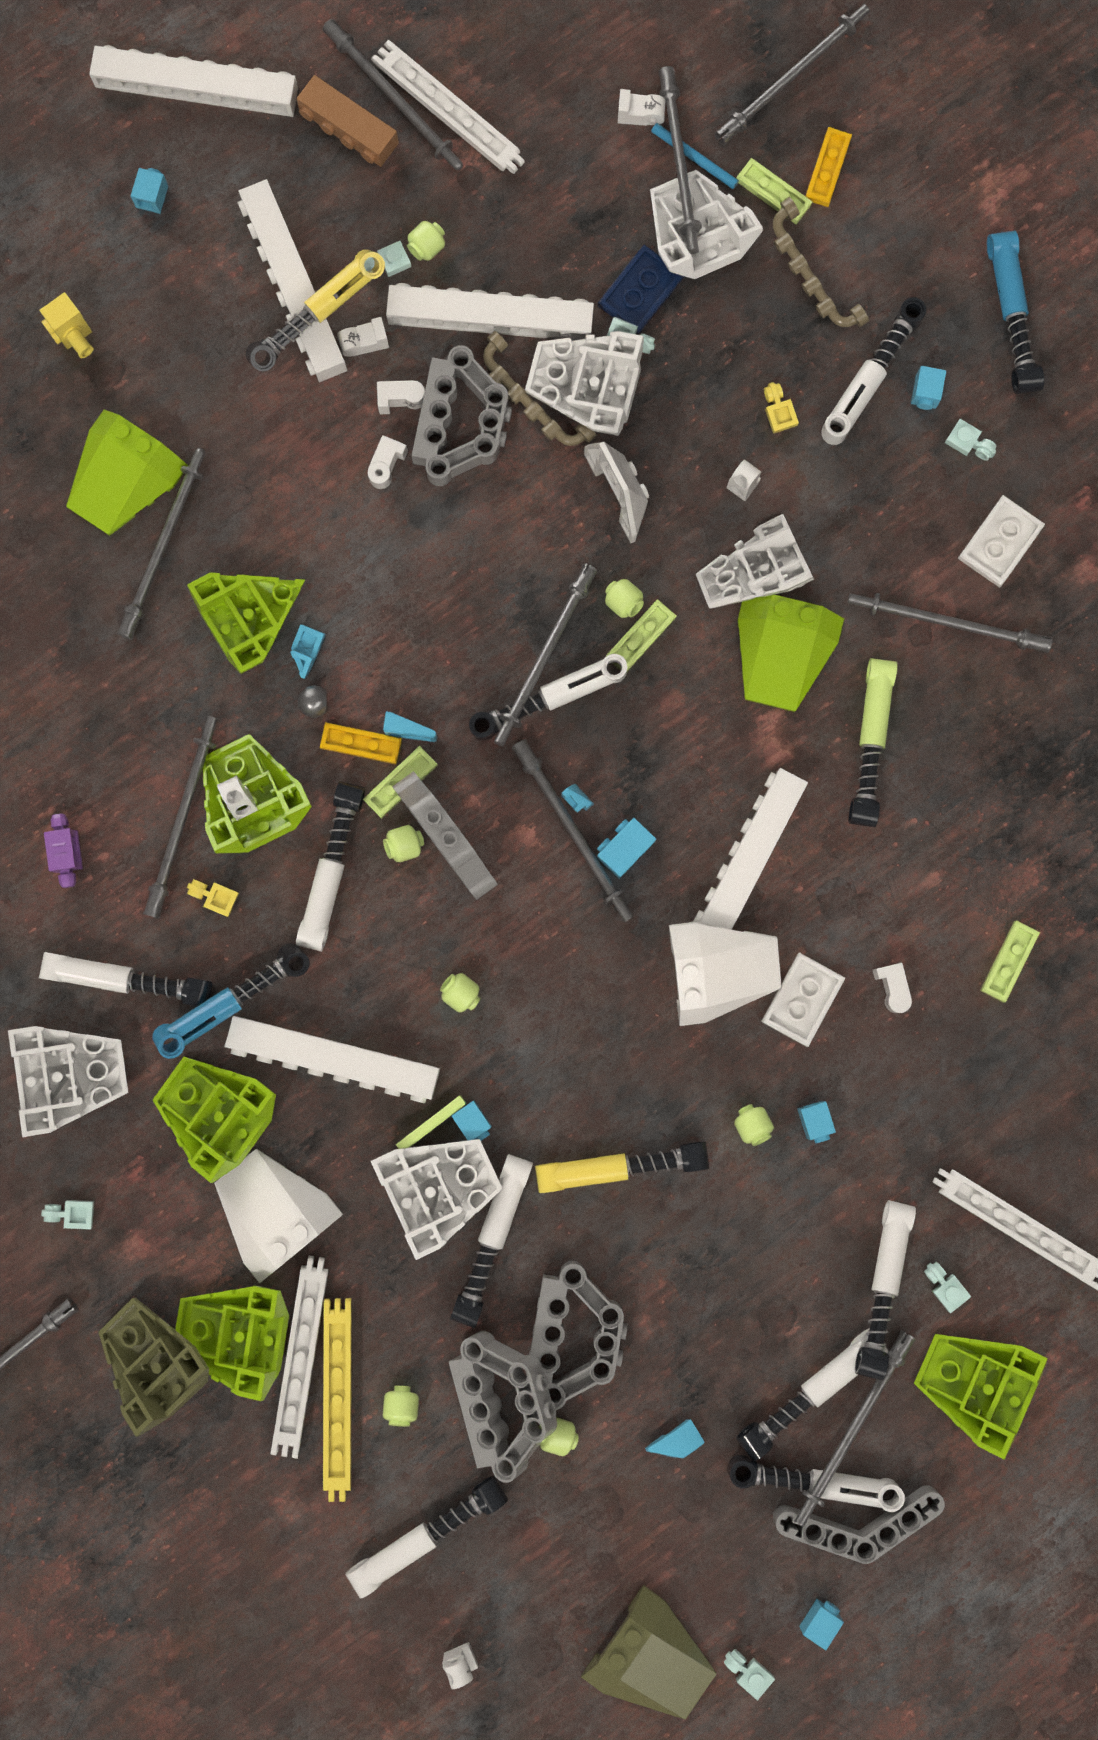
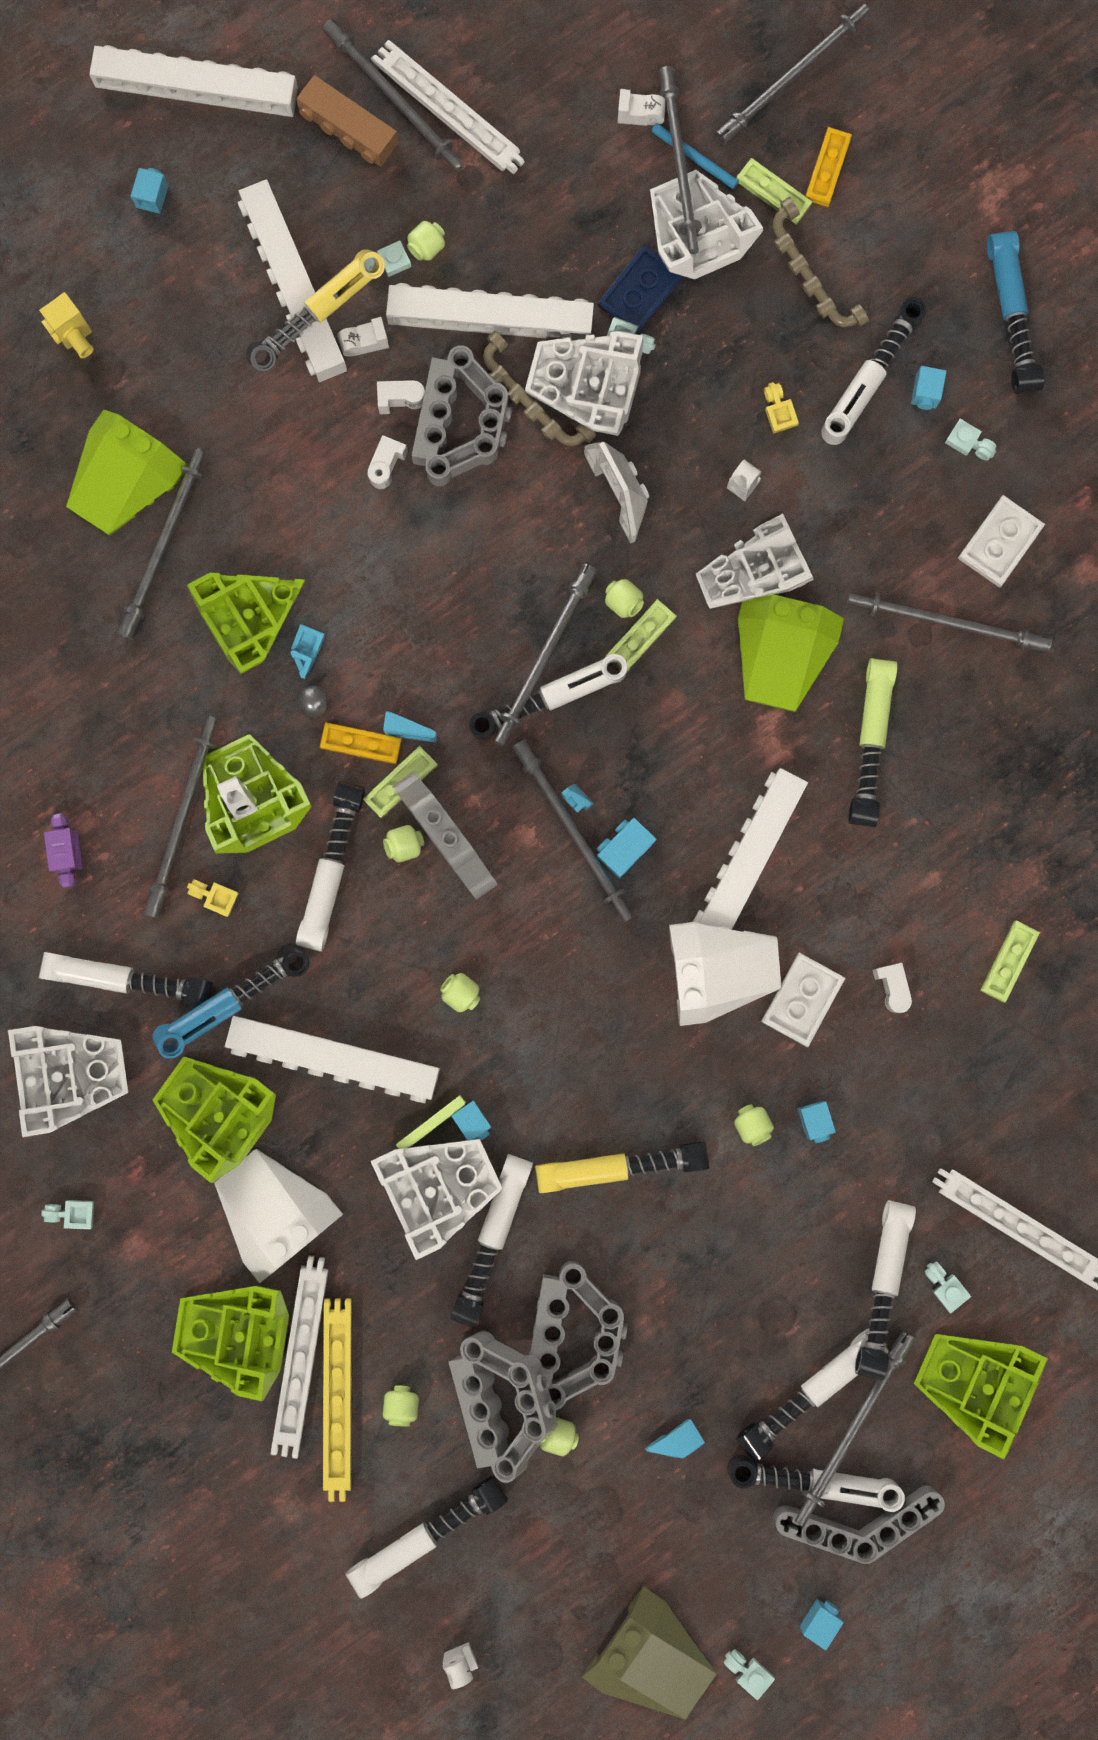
olive wedge [99,1298,209,1437] -> none

